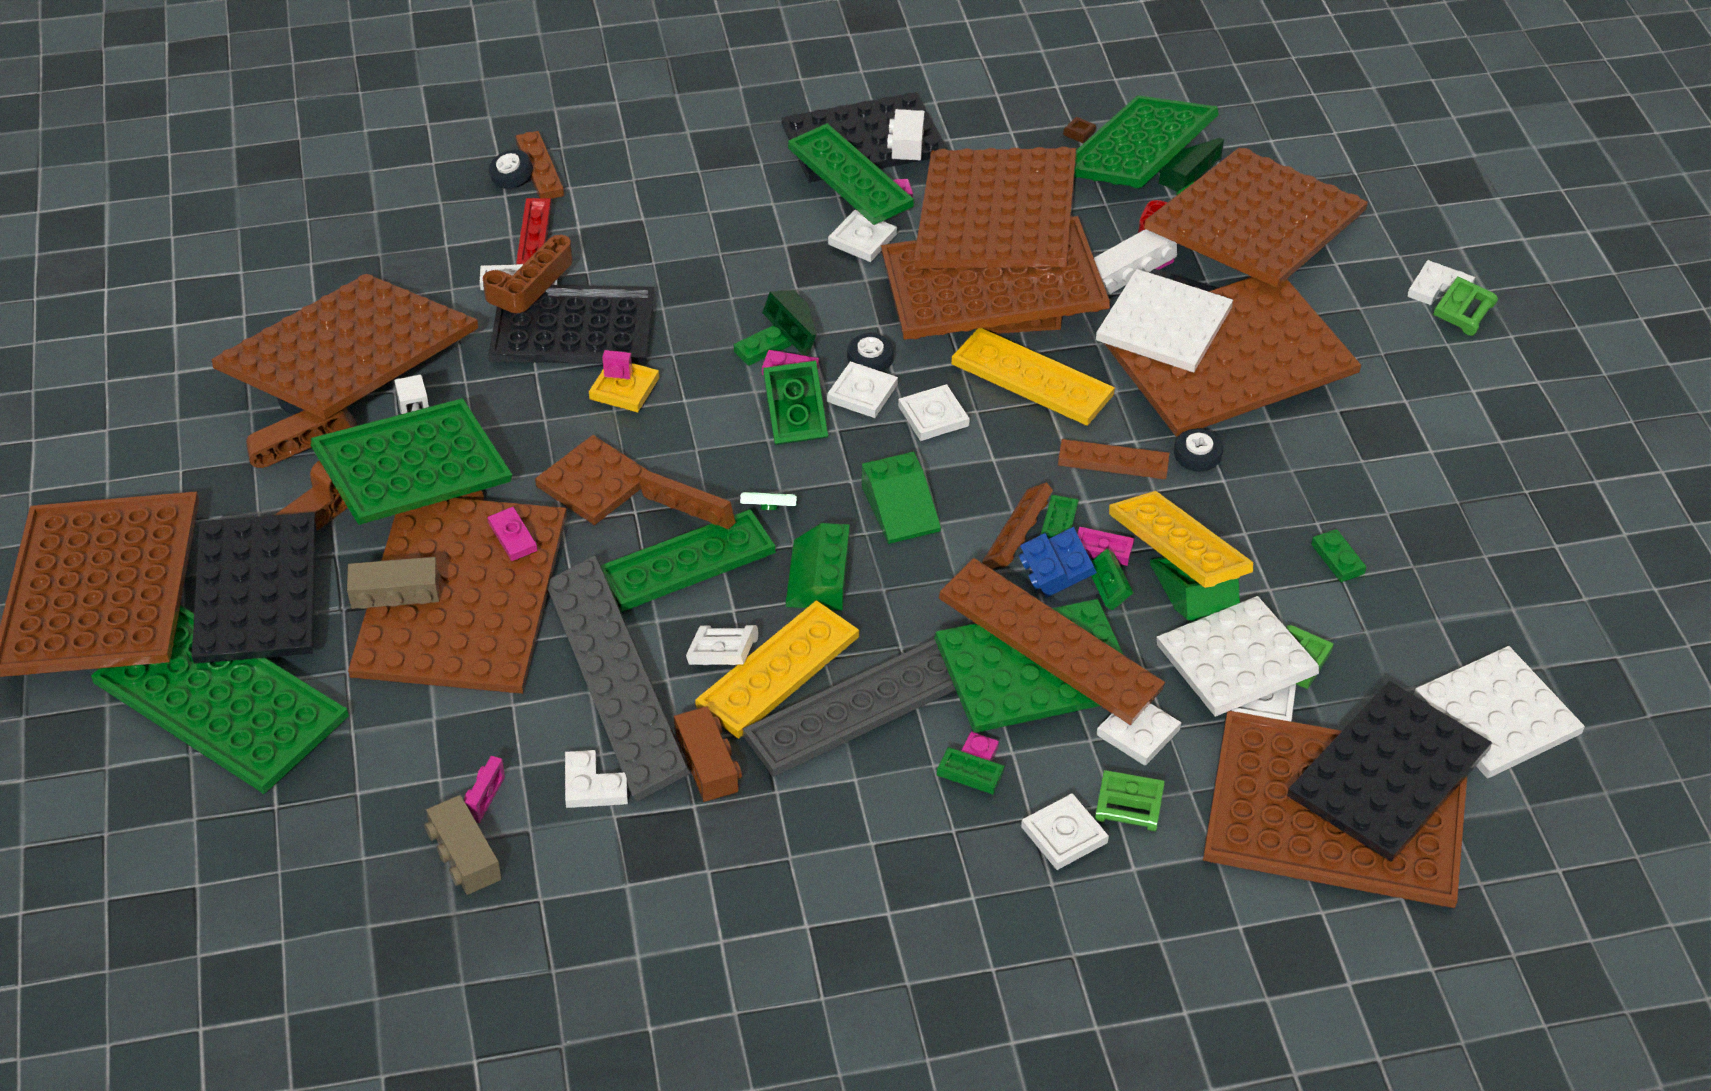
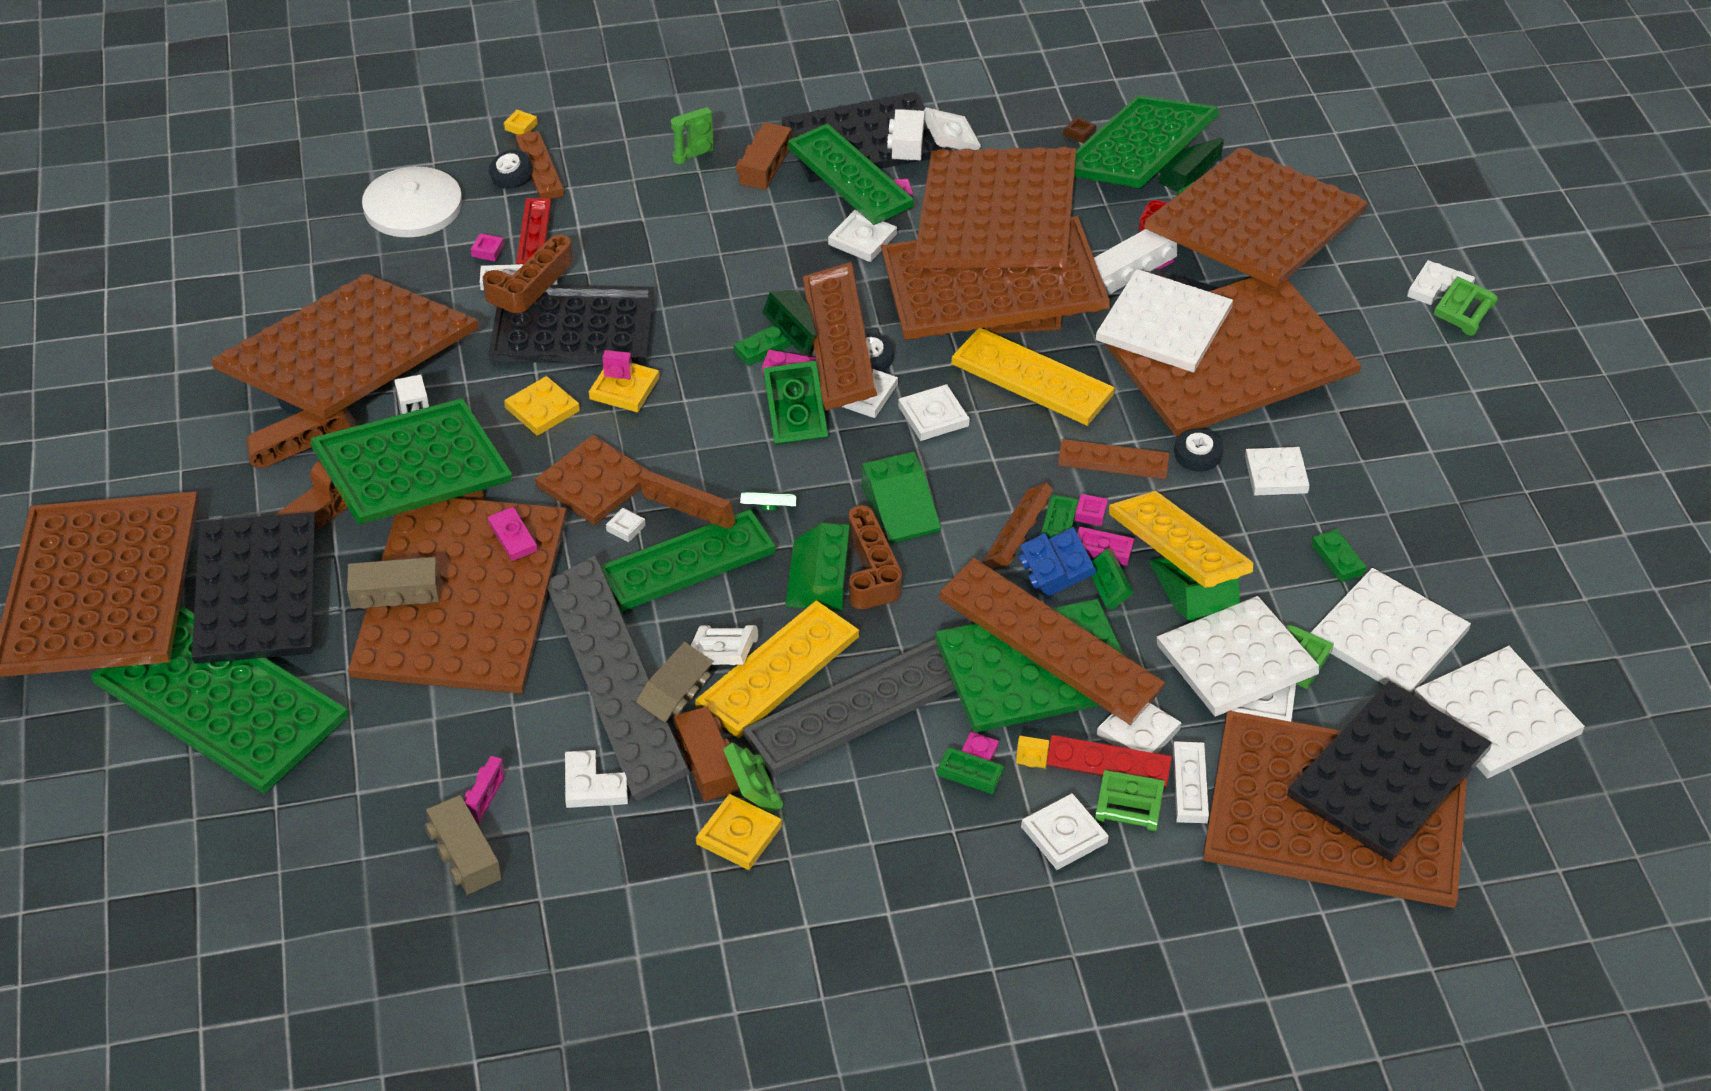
none -> white dish [362,167,462,237]
none -> dark pink plate [471,233,504,261]
none -> yellow plate [504,110,538,135]
none -> yellow plate [504,376,580,436]
none -> white tile [606,508,646,542]
none -> dark tan brick [636,641,713,722]
none -> bright green plate [670,107,713,164]
none -> yellow plate [696,794,782,870]
none -> bright green plate [723,742,783,812]
none -> dark orange brick [736,122,792,190]
none -> dark orange plate [803,262,878,410]
none -> dark orange beam [848,505,902,609]
none -> white plate [924,107,981,150]
none -> yellow plate [1016,736,1050,768]
none -> red plate [1046,735,1172,788]
none -> dark pink plate [1075,494,1108,526]
none -> white plate [1173,742,1209,823]
none -> white plate [1245,447,1309,496]
none -> white plate [1311,568,1471,694]

